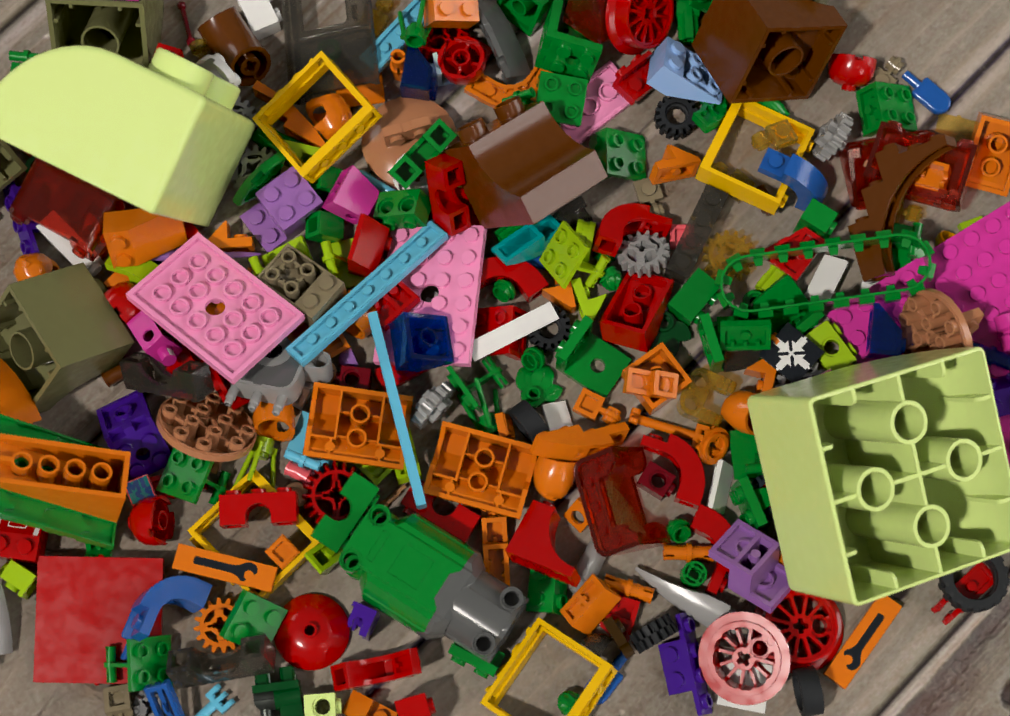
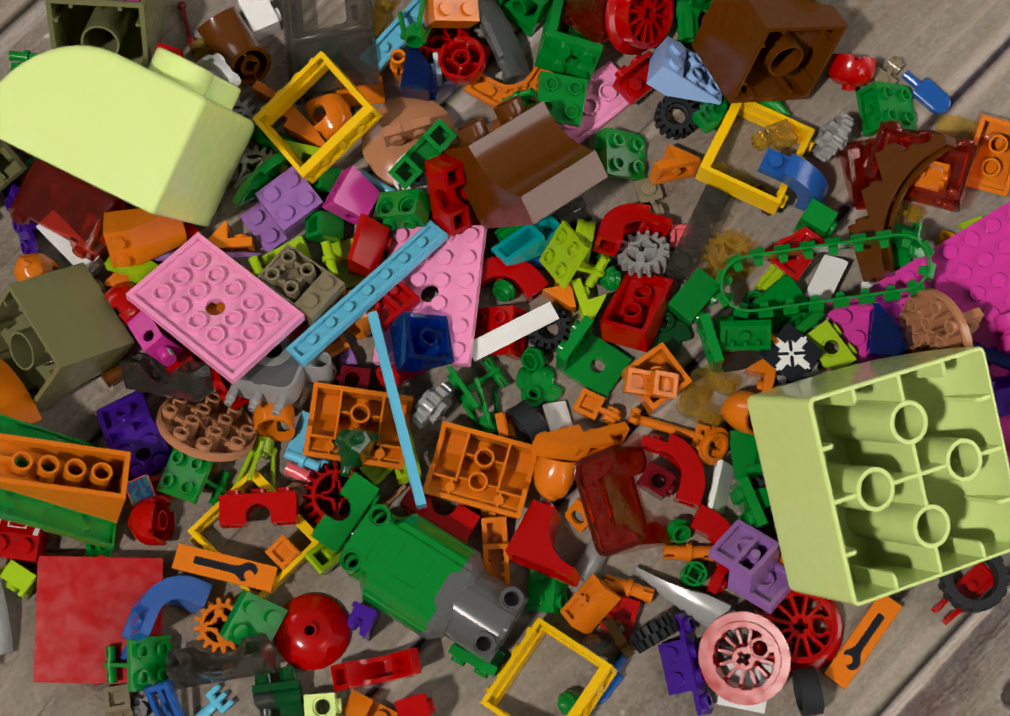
none -> dark green rock [335,428,379,477]

